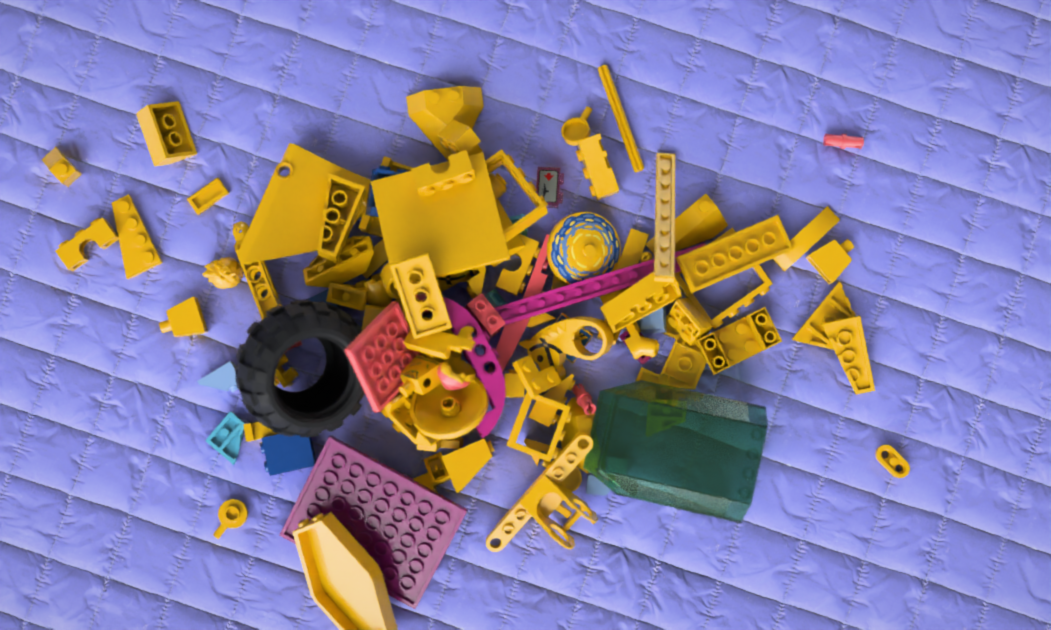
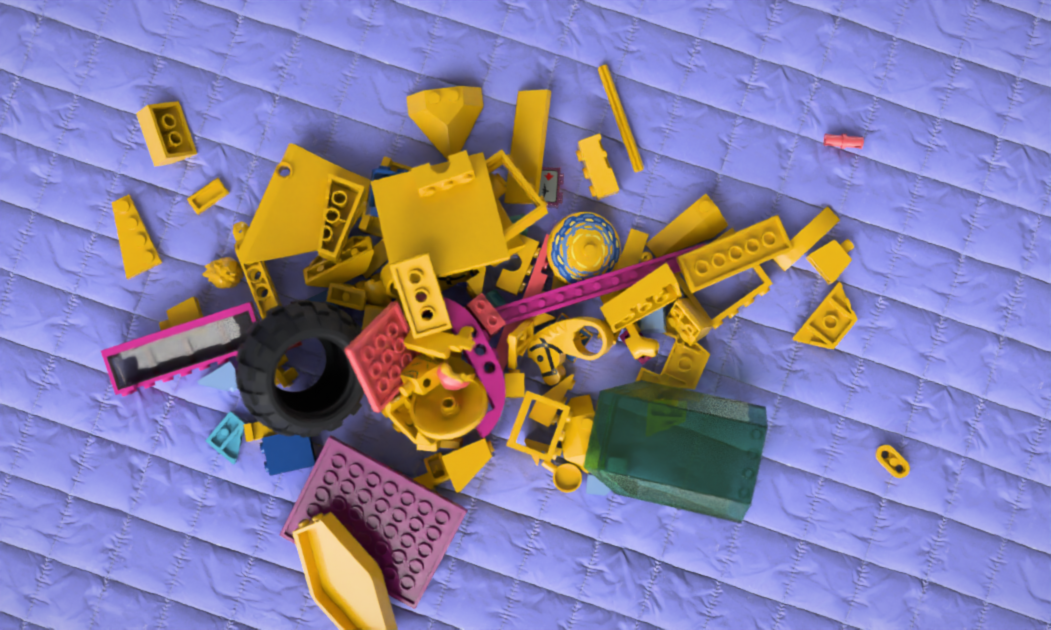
yellow slope [42,146,82,187] -> none
yellow arch [55,218,119,271] -> none
yellow piece [213,499,248,539] -> none
yellow brick [437,120,483,156] -> none
yellow piece [486,432,598,552] -> none
yellow plate [512,355,562,398] -> none
yellow piece [561,106,592,146] -> none
coral pin [572,383,596,415] -> none
yellow tile [654,153,676,282] -> none
yellow slope [696,307,782,375] -> none
yellow wing [821,315,875,395] -> none
none -> clear smoke window [101,301,260,397]
none -> yellow tile [504,89,551,204]
none -> yellow wing [507,319,534,370]

